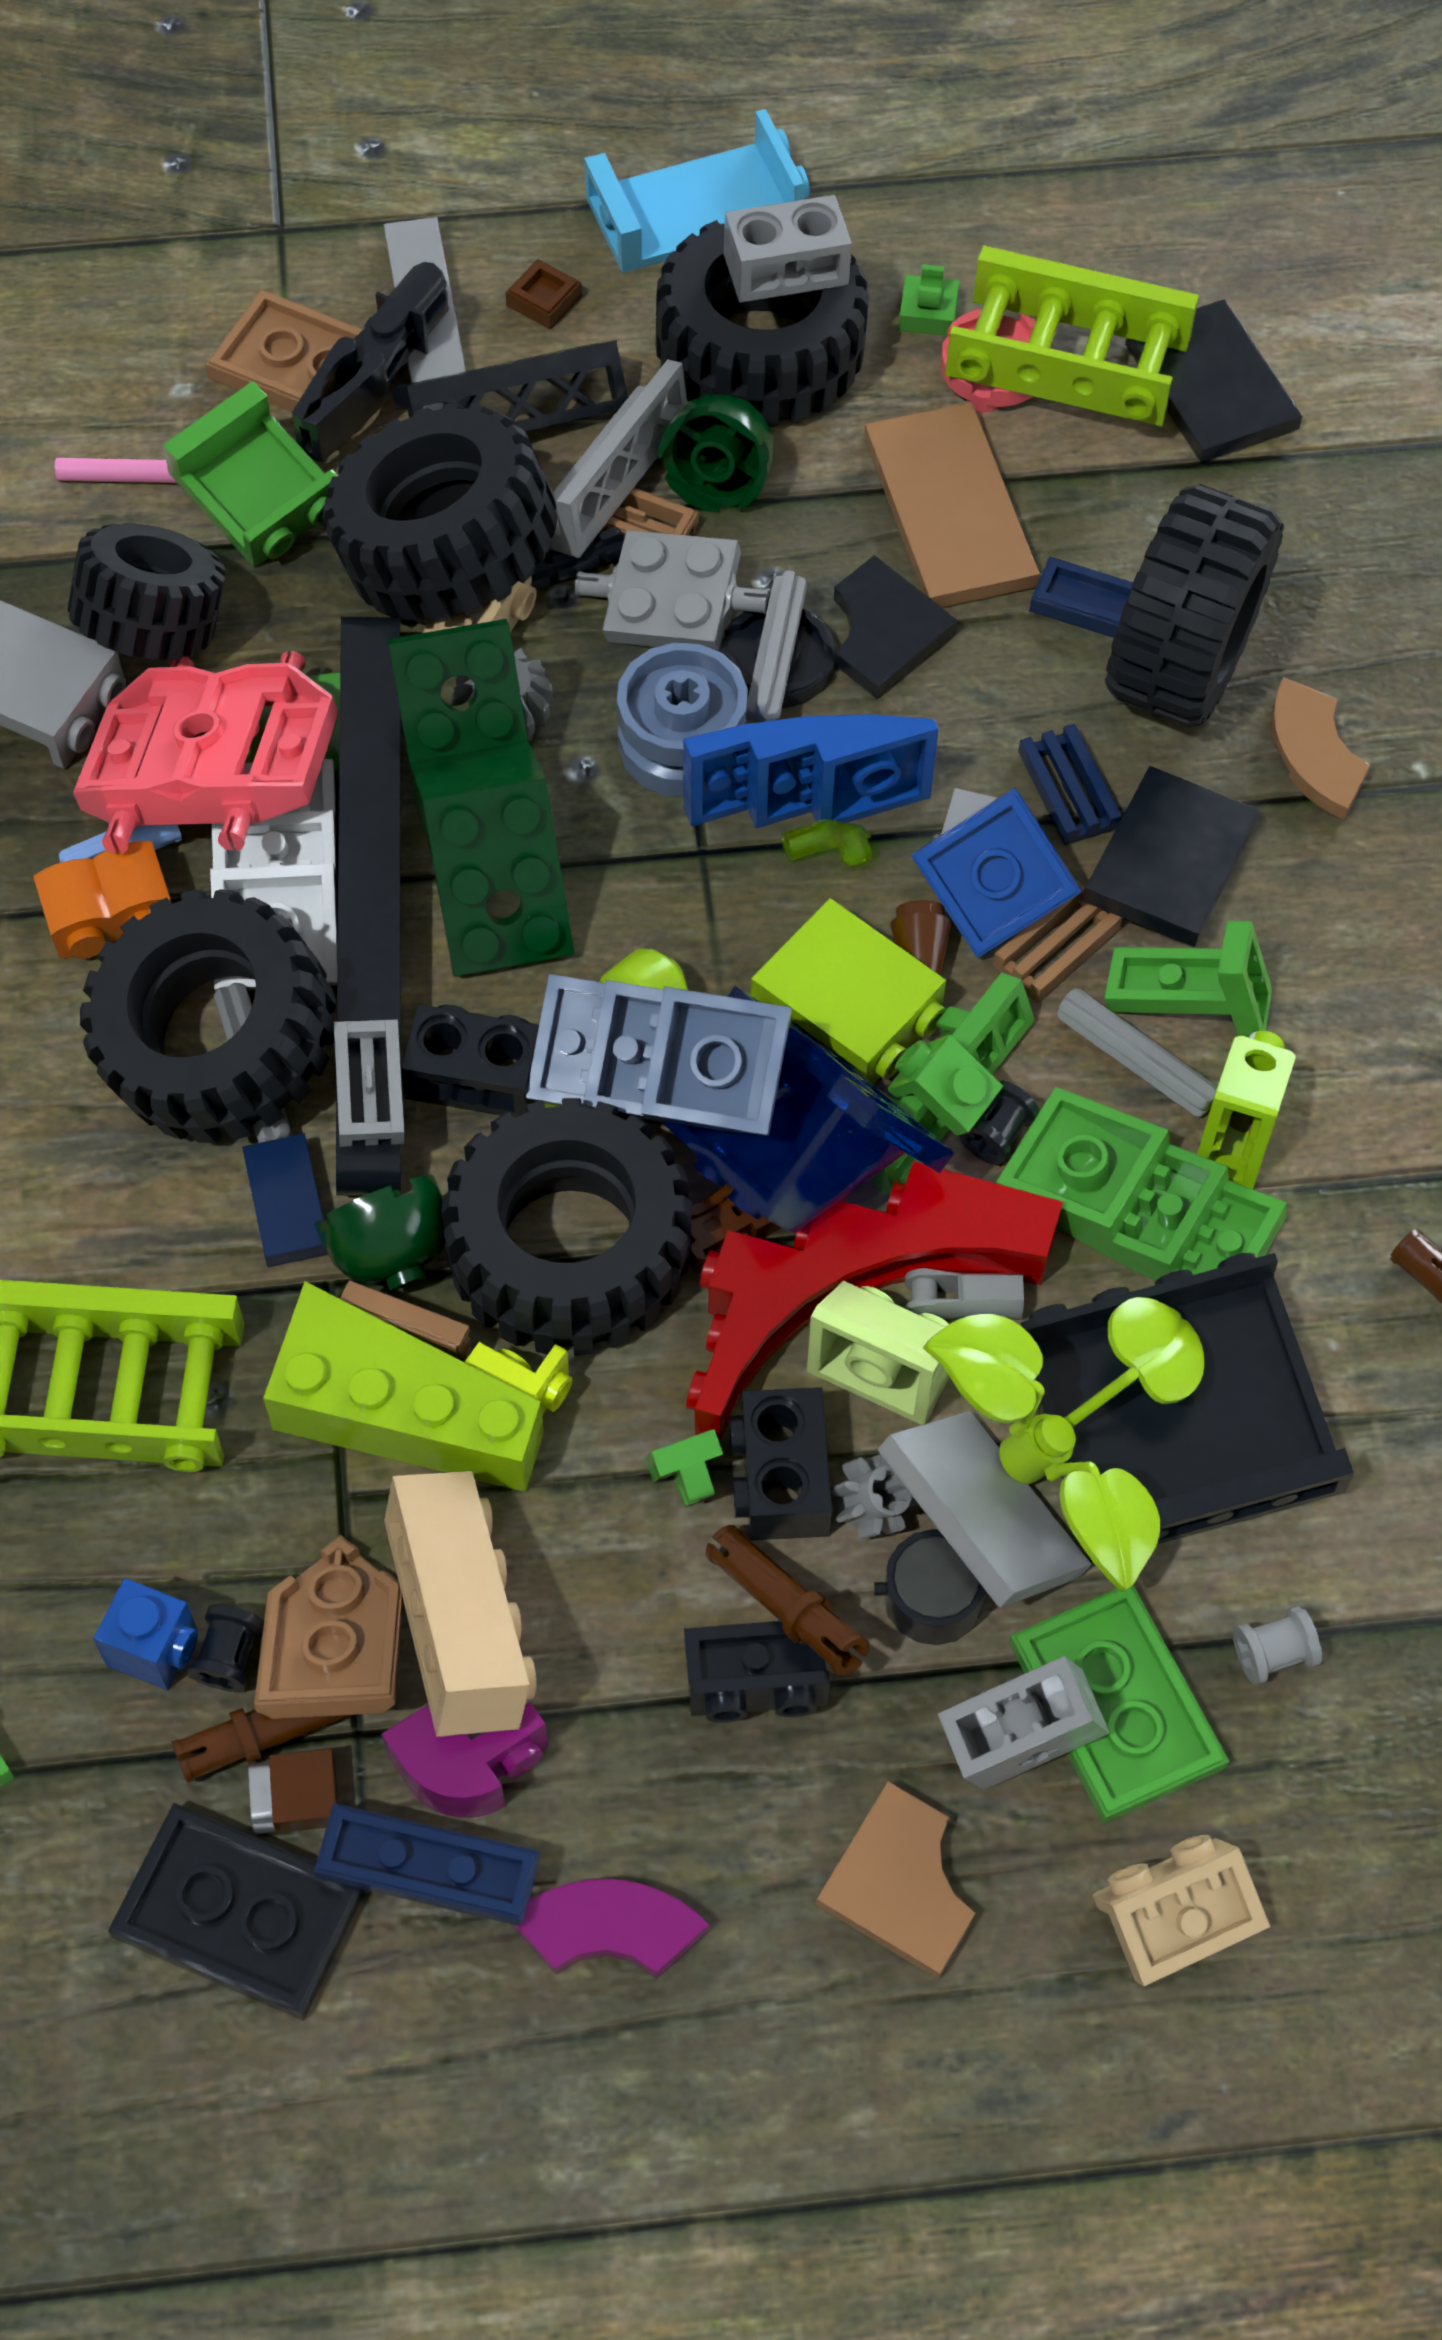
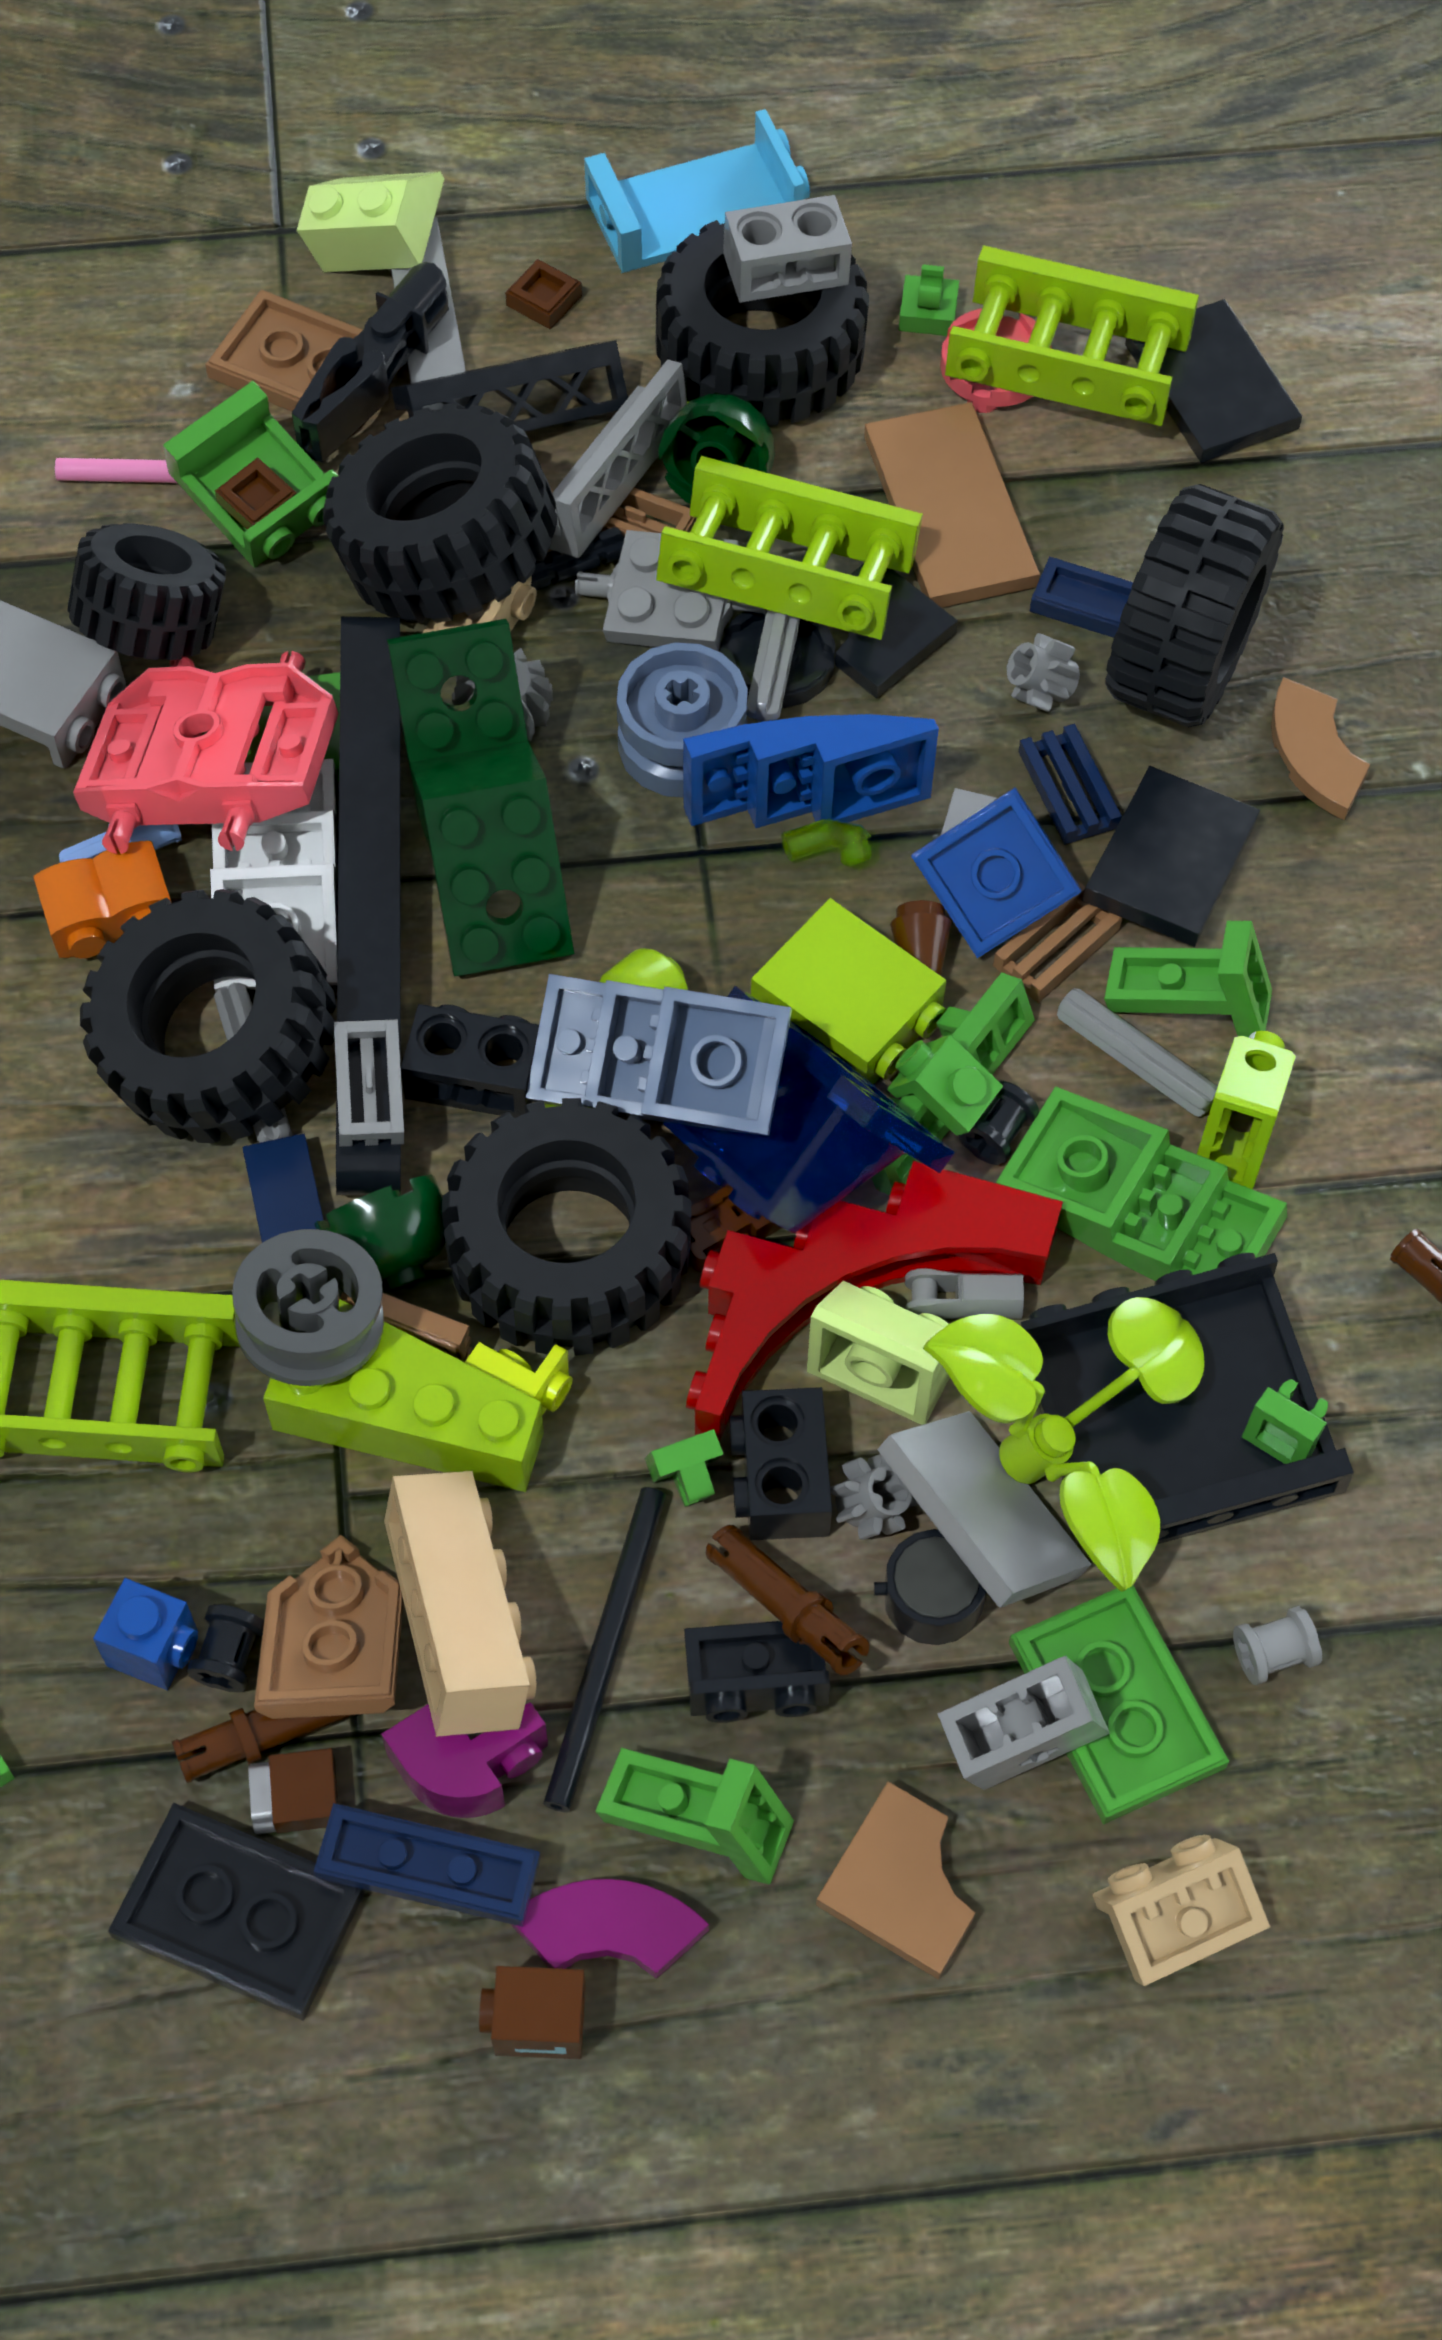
none -> reddish brown tile [215,457,297,530]
none -> dark grey wheel [232,1229,384,1386]
none -> yellowish green slope [297,172,444,272]
none -> reddish brown brick [479,1966,586,2059]
none -> black piece [543,1487,666,1812]
none -> bright green bracket [595,1748,794,1885]
none -> lime fence [656,456,923,640]
none -> light grey gear [1007,633,1080,712]
none -> bright green tile [1242,1379,1328,1464]

